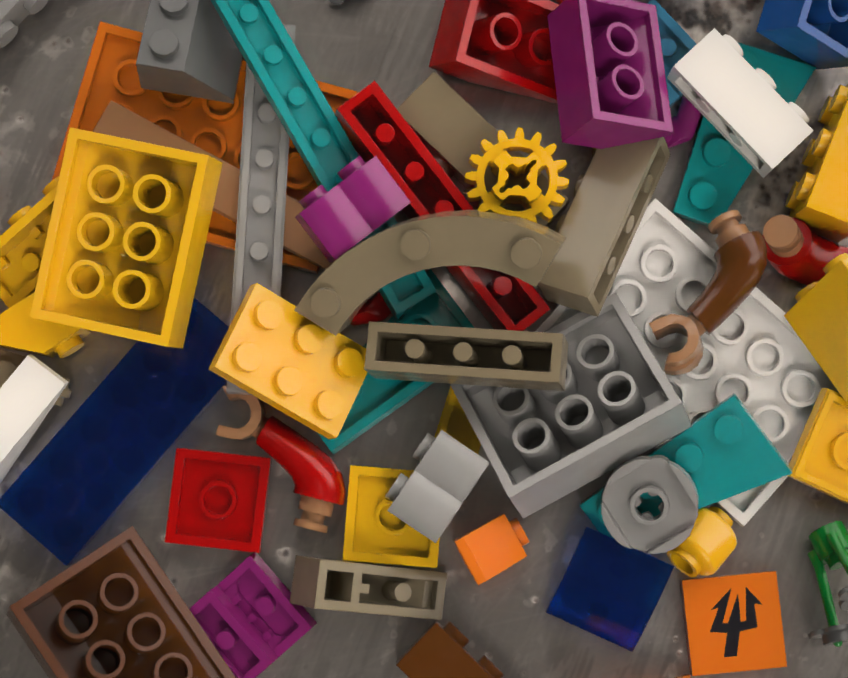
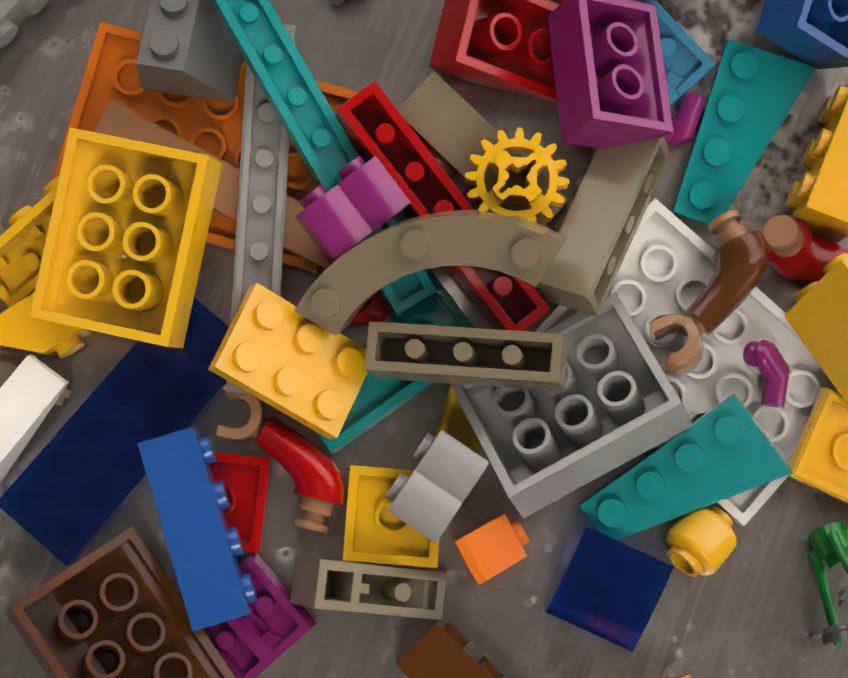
light grey plate [601,455,699,554] -> none
white brick [667,28,814,178] -> none
orange tile [680,571,787,676] -> none
none -> blue brick [137,426,258,632]
none -> magenta arm [743,340,790,408]

